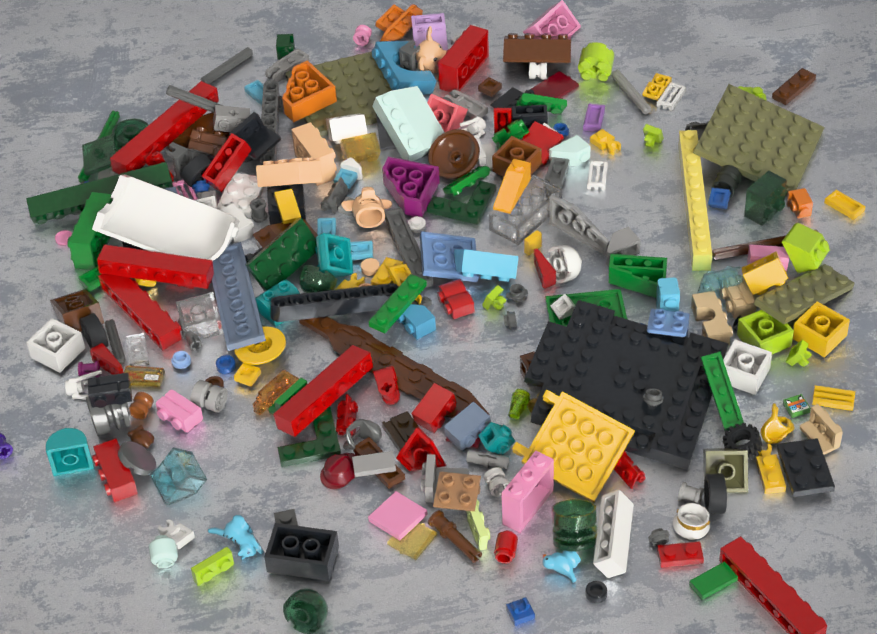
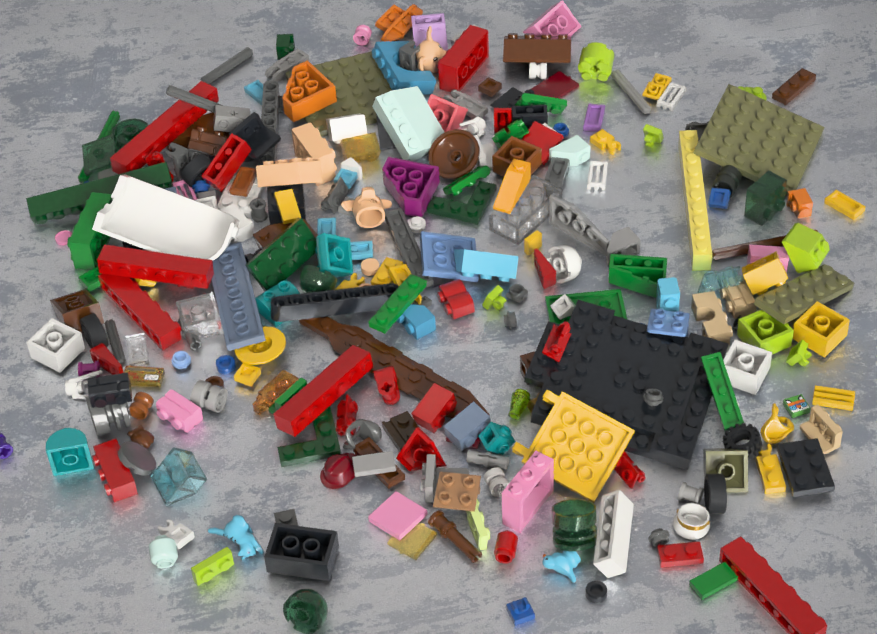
none -> dark orange tile [229,167,257,197]
none -> red hinge [542,322,571,362]

